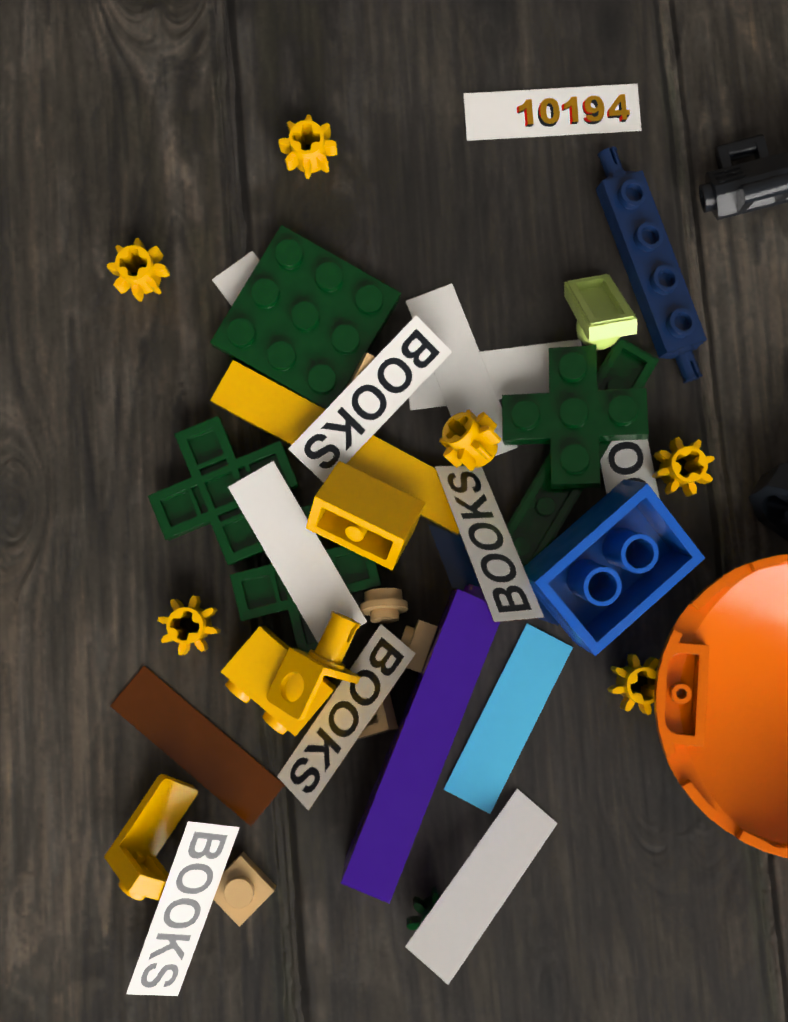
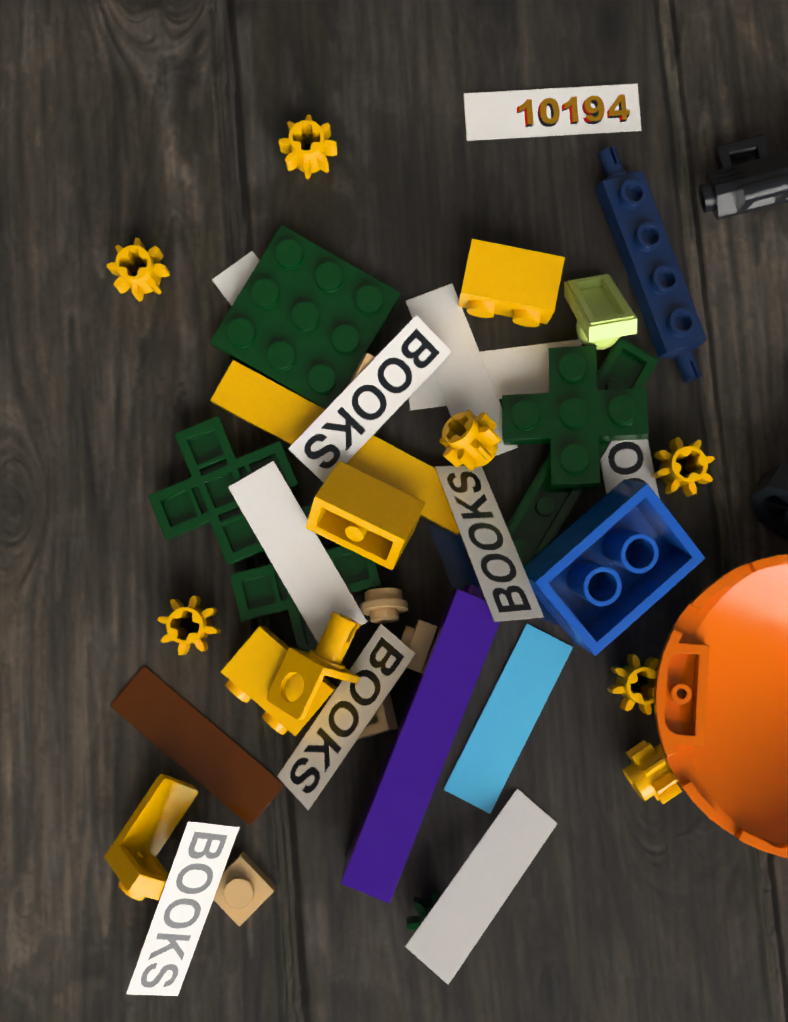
none -> yellow brick [458,239,565,327]
none -> yellow gear [622,740,682,804]

